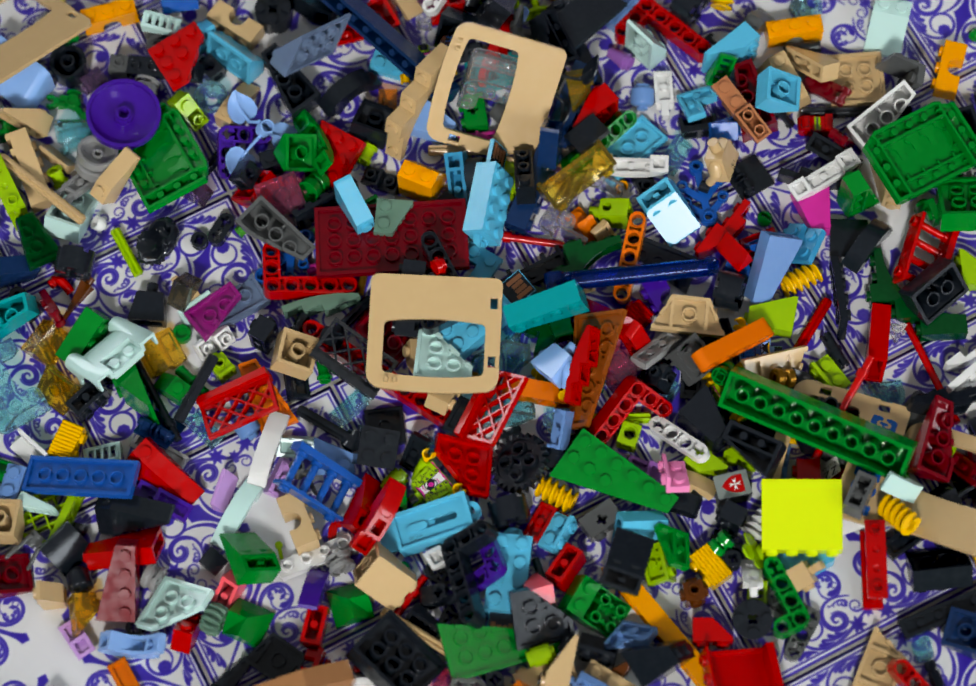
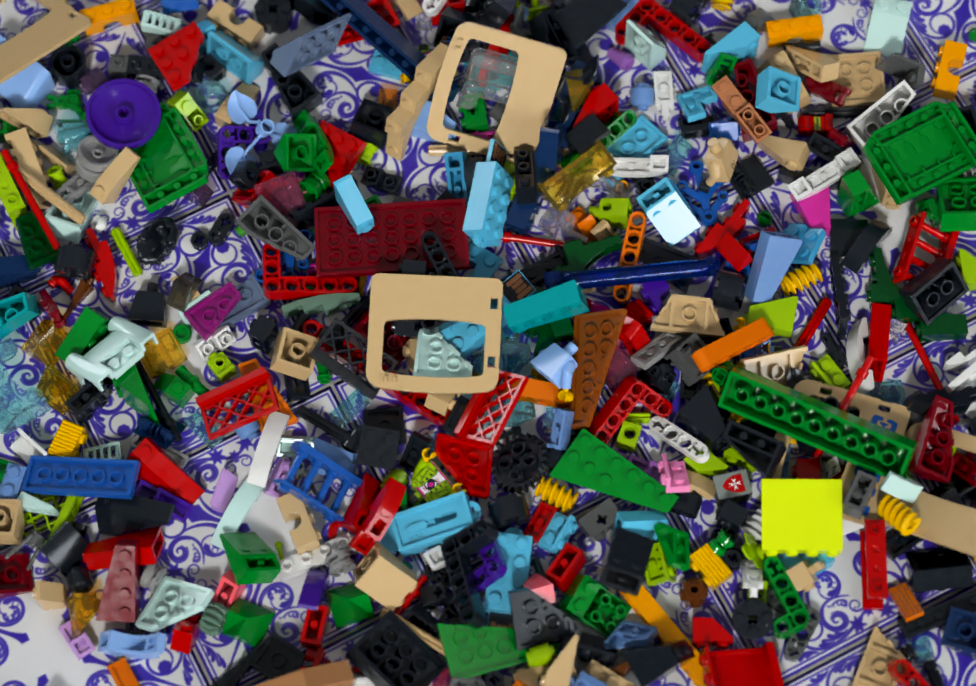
black axle [174,354,218,423] -> none
black slope [199,546,228,576] -> none
black arch [318,68,382,117] -> none
sand green wing [373,198,414,237] -> none
light orange slope [397,159,447,201] -> none
red plate [430,256,447,275] -> none
red slope [563,325,601,406] -> none
pearl gold wheel [769,368,796,388] -> none
none -> red bar [0,149,61,250]
none -> red slope [84,227,118,303]
none -> tan slope [757,136,810,171]
none -> white slope [846,317,875,394]
none -> orange tile [888,582,924,622]
none -> black bush [900,643,918,663]

